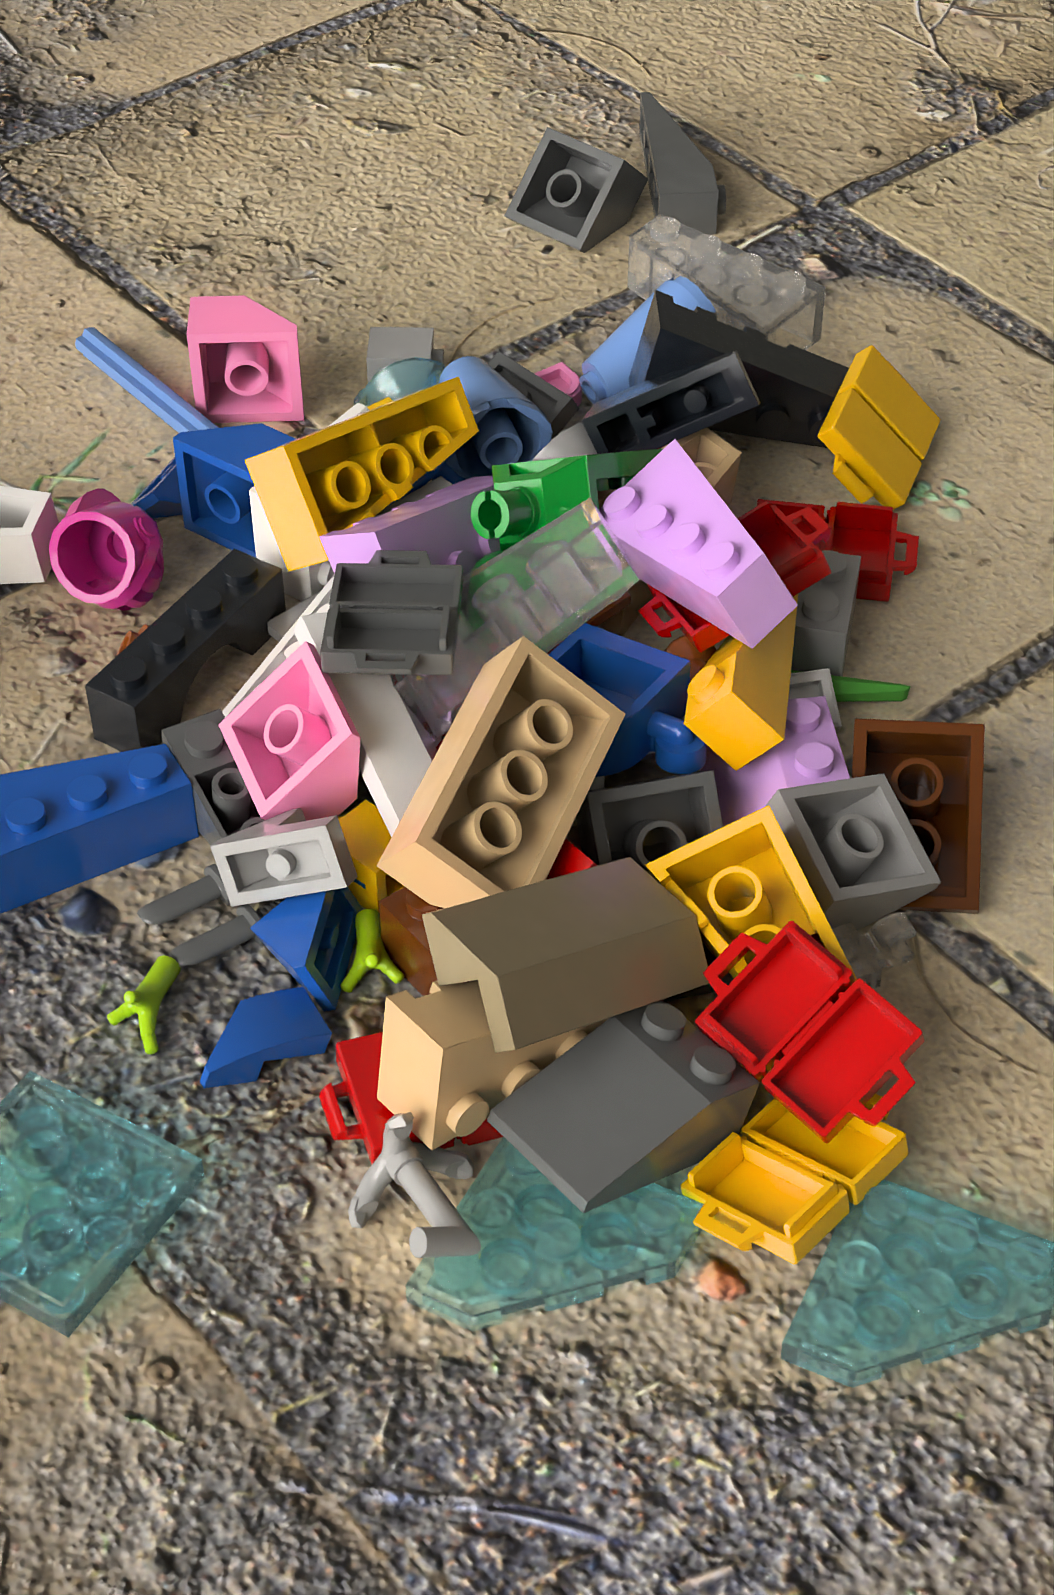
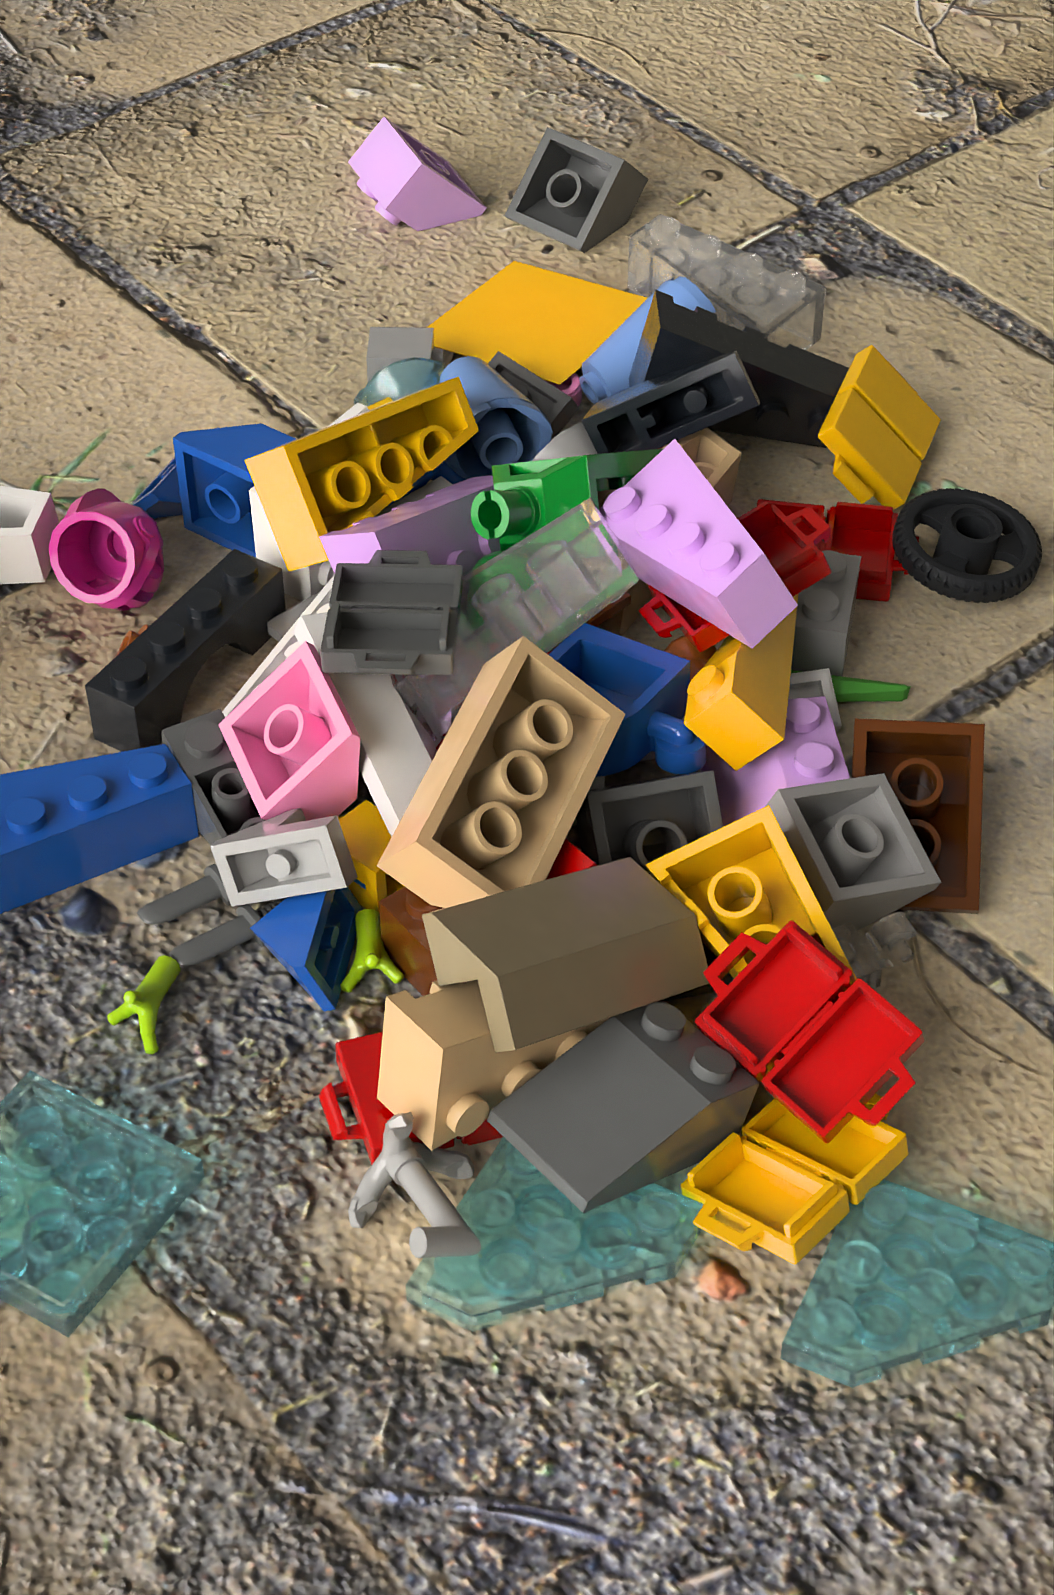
medium blue axle [75,327,219,433] -> none
bright pink slope [187,295,304,423] -> none
blue slope [200,987,332,1088] -> none
dark grey slope [639,92,726,237] -> none
none -> lavender slope [348,117,487,231]
none -> yellow sticker [426,261,647,385]
none -> black wheel [892,488,1042,603]

